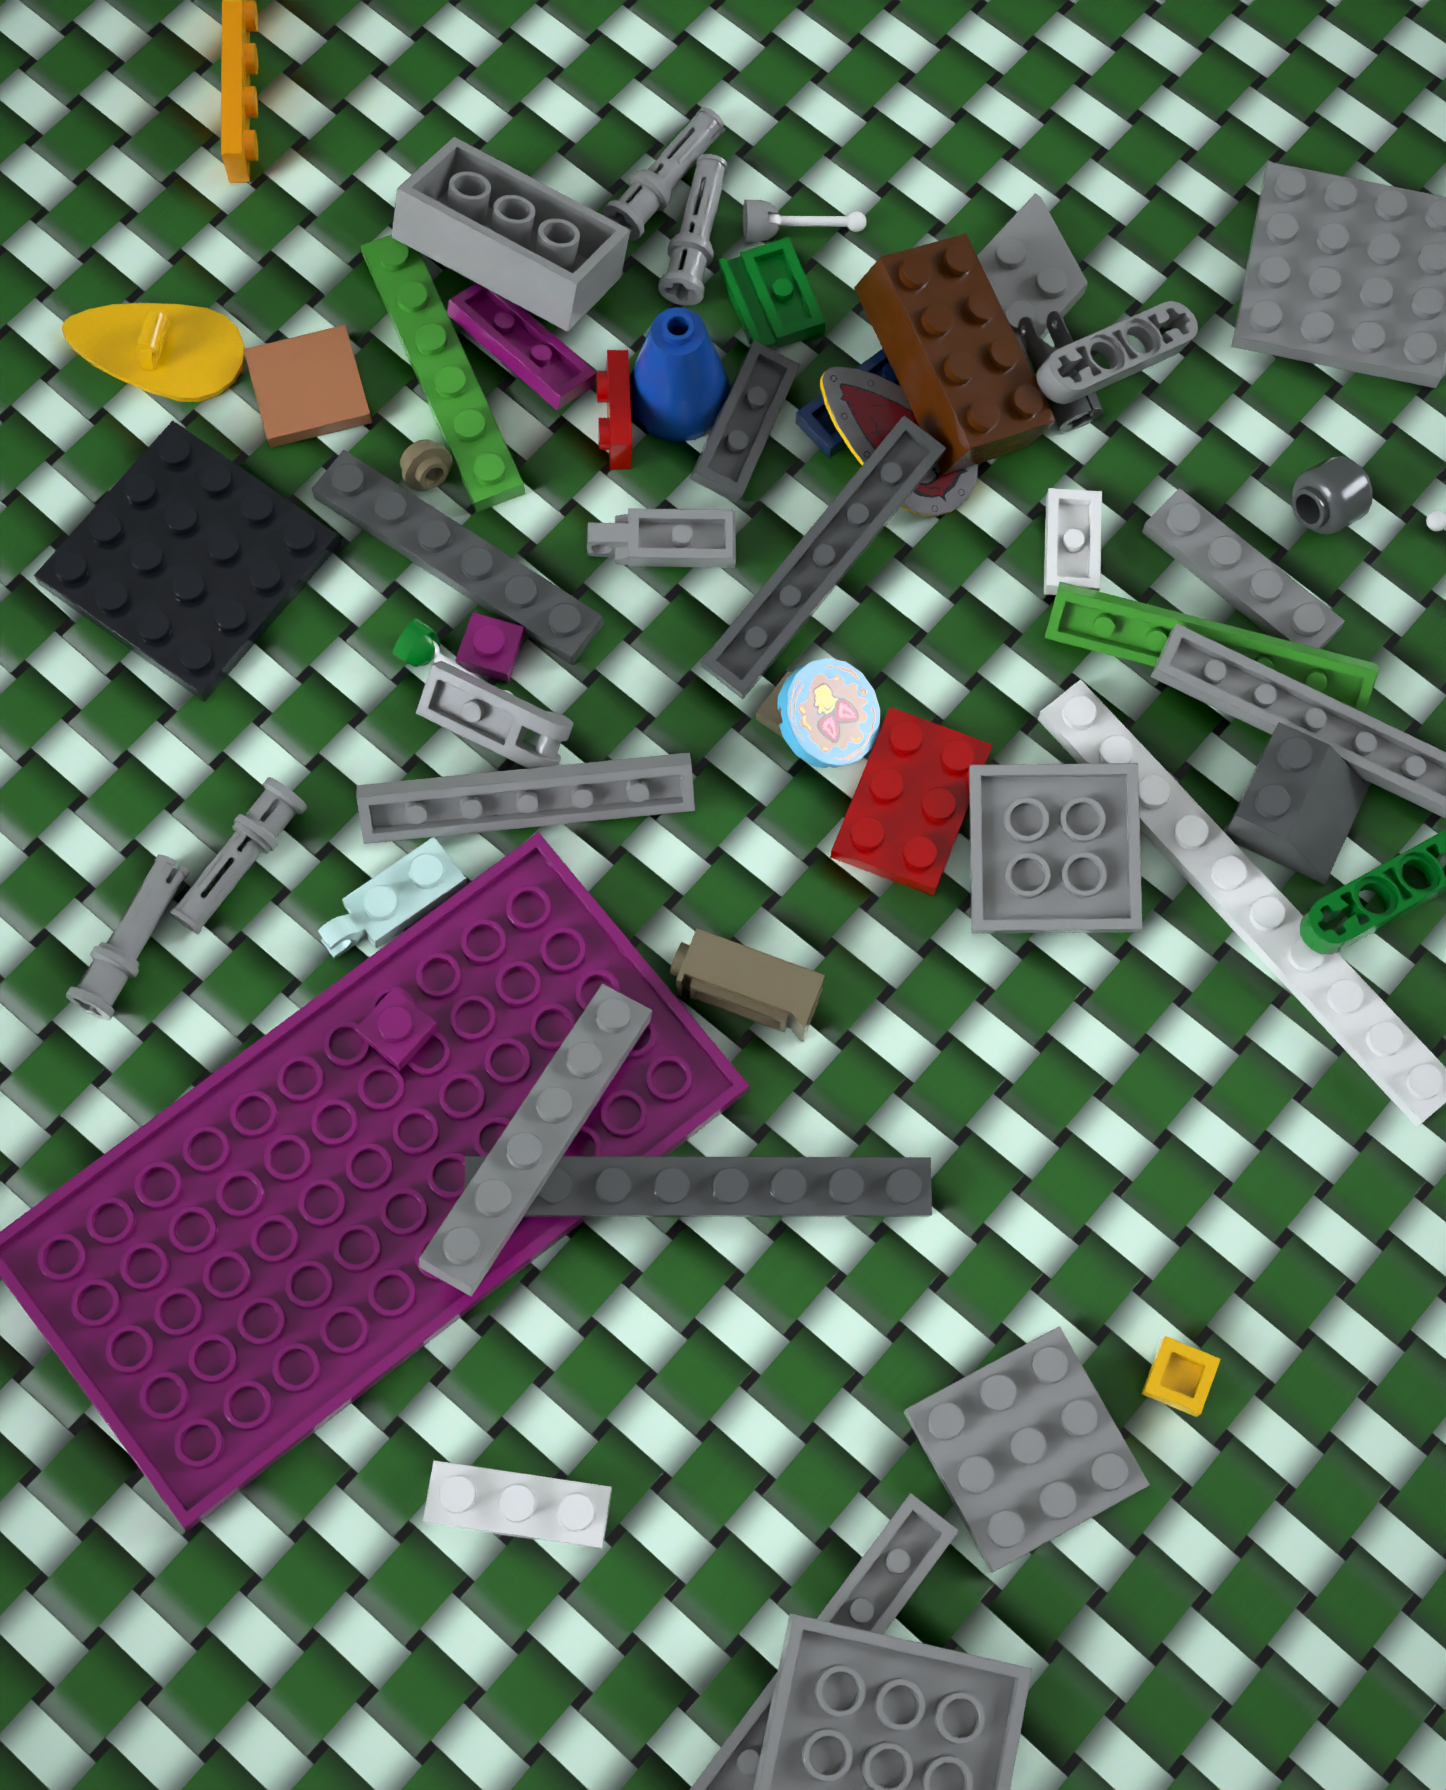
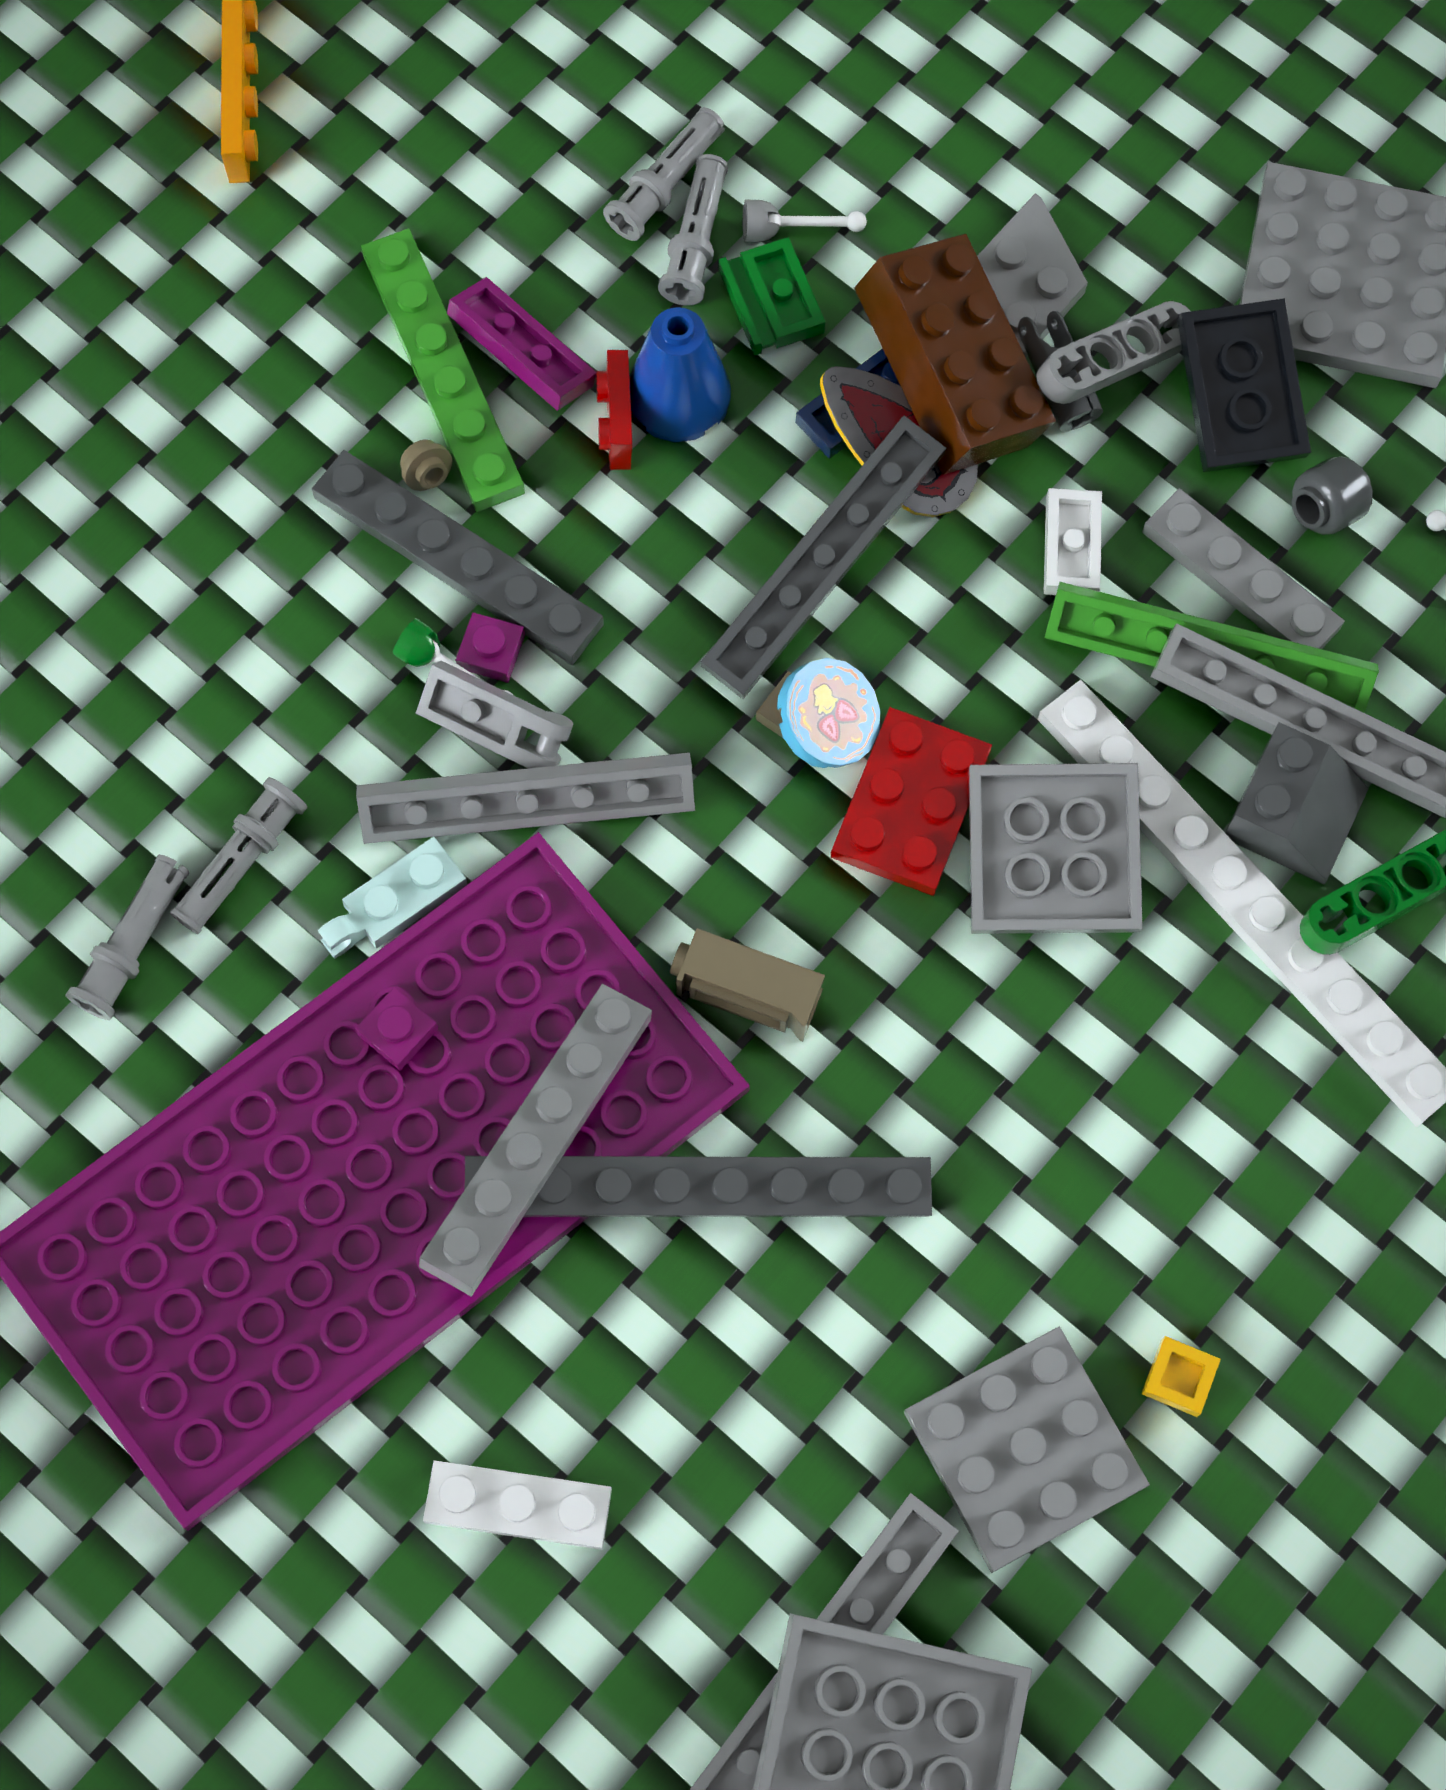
black plate [34,420,341,702] -> none
yellow shield [62,303,245,402] -> none
nougat tile [243,325,372,448] -> none
light grey brick [392,137,630,332] -> none
light grey hinge [587,508,736,568] -> none
dark grey plate [689,340,800,503] -> none
none -> black plate [1177,298,1311,472]

